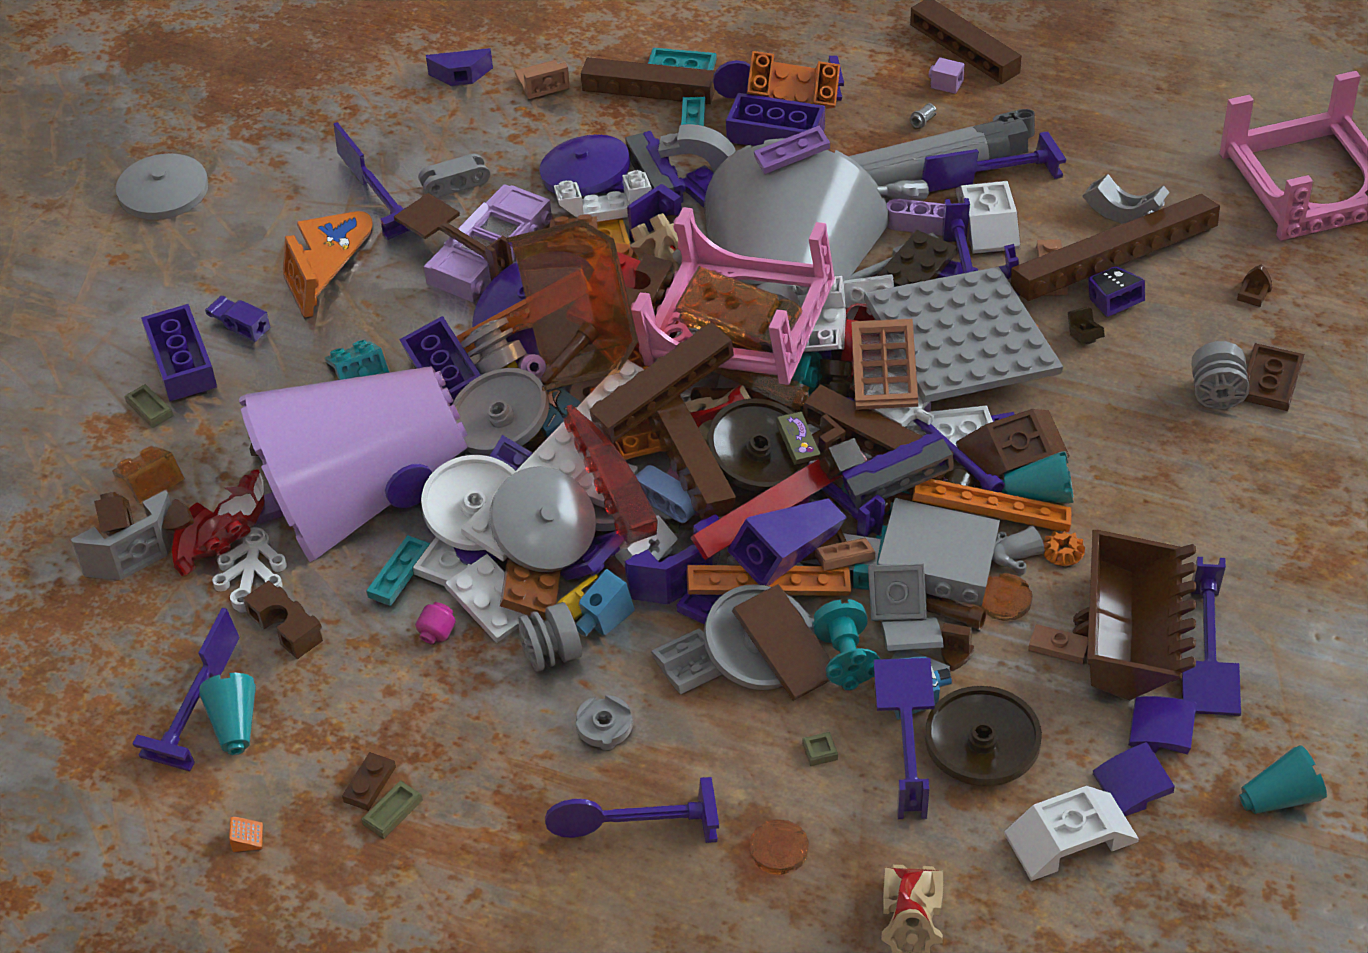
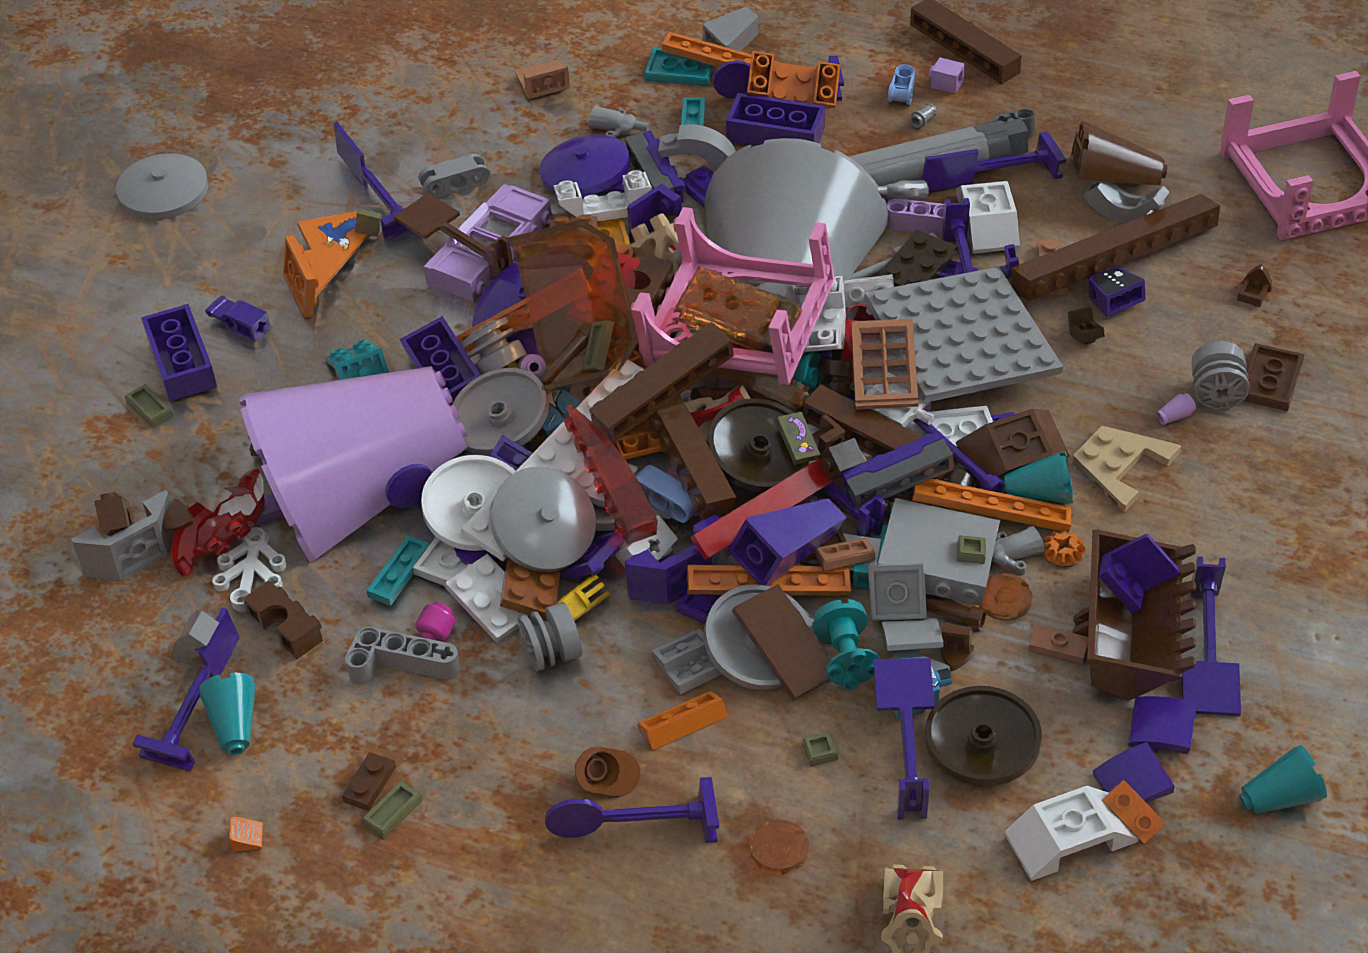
clear orange bracket [112,446,185,504] -> none
dark purple slope [426,48,493,86] -> none
dark azure torso [575,569,635,637] -> none
light grey plate [576,696,633,751] -> none
reddish brown brick [581,57,715,104] -> none
medium lavender plate [754,125,830,174] -> none
none -> light grey slope [173,611,219,661]
none -> light grey beam [345,627,461,684]
none -> olive tile [355,208,381,237]
none -> dark orange piece [574,747,640,796]
none -> olive tile [583,320,614,373]
none -> light grey piece [589,105,649,138]
none -> orange slope [637,691,727,750]
none -> orange plate [661,31,780,67]
none -> light grey slope [703,6,760,51]
none -> light blue piece [888,65,915,105]
none -> olive tile [957,535,986,564]
none -> reddish brown cone [1070,121,1167,185]
none -> tan wing [1073,426,1181,512]
none -> dark purple bracket [1098,534,1180,613]
none -> orange hinge [1102,780,1166,844]
none -> lavender cone [1156,393,1196,425]

